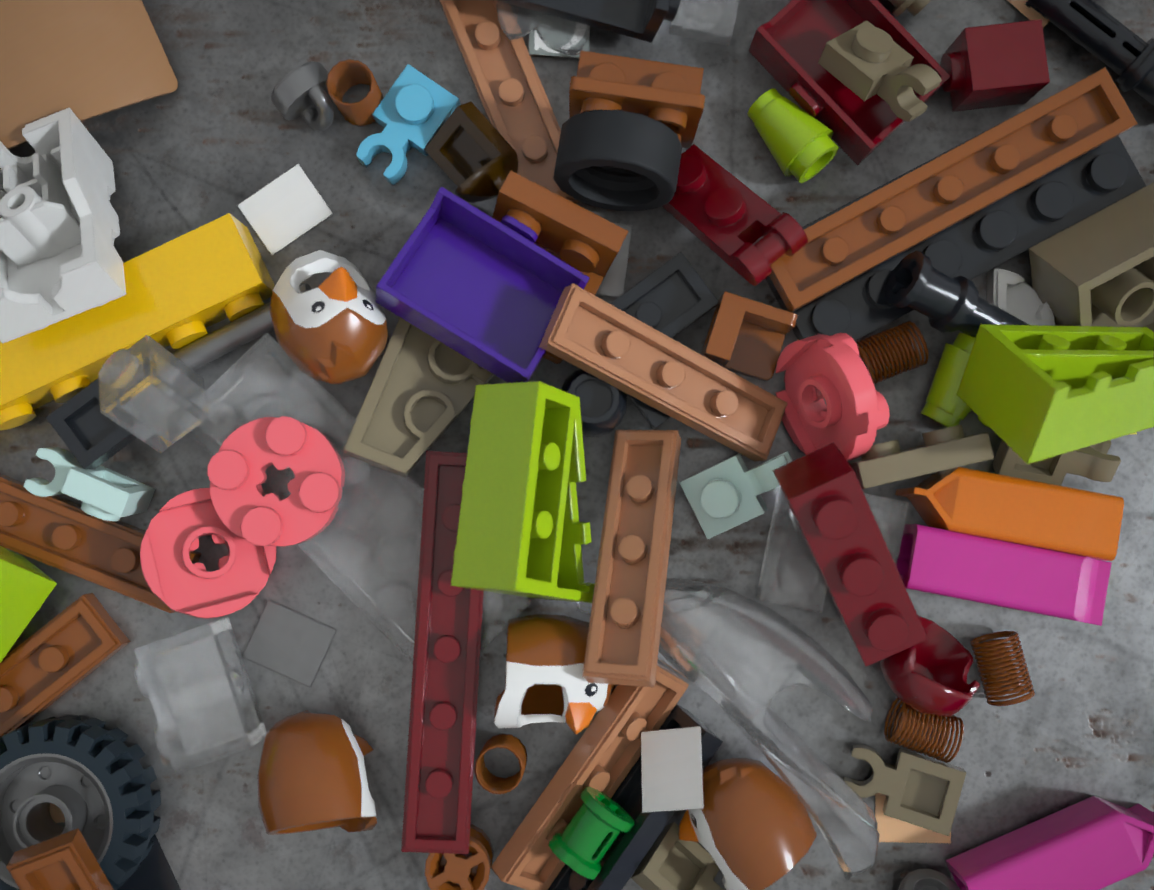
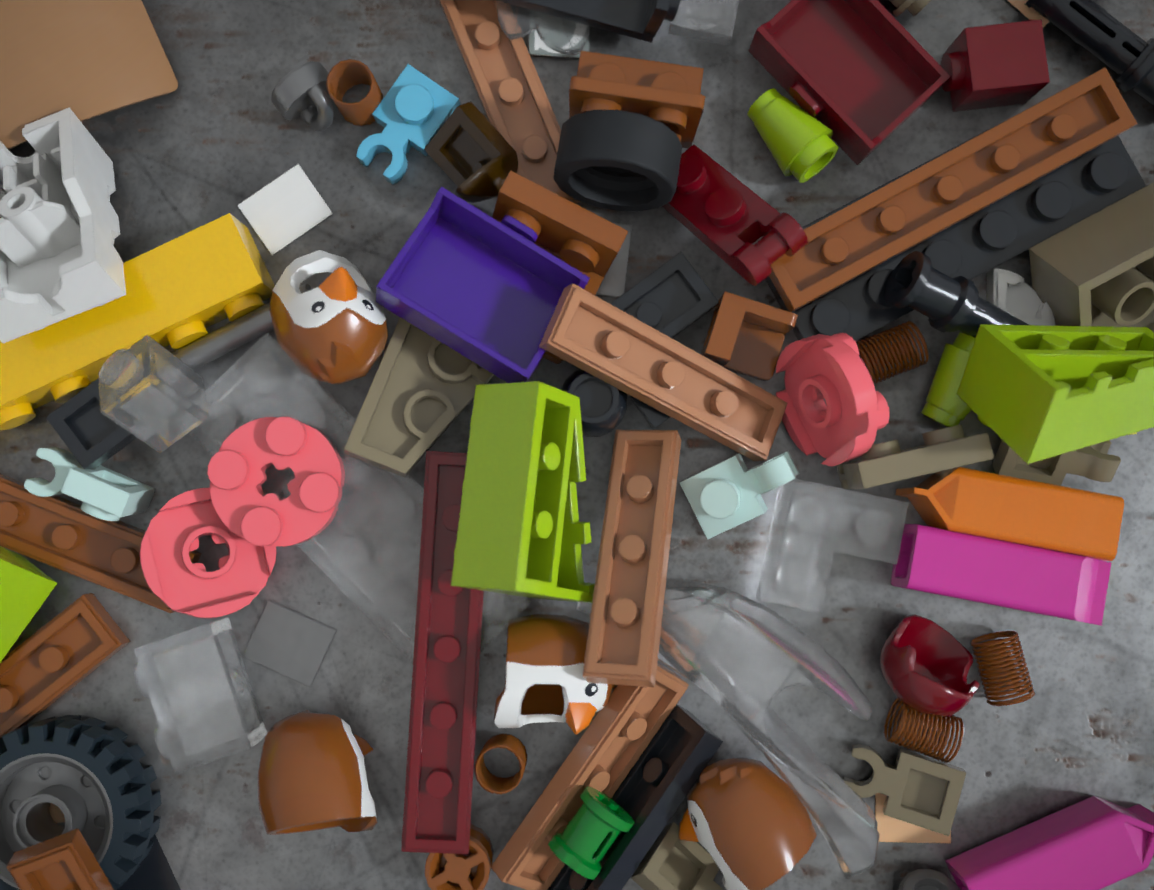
white sticker [641,726,704,813] -> none
dark red brick [772,442,928,667] -> none
dark tan plate [818,21,942,122] -> none

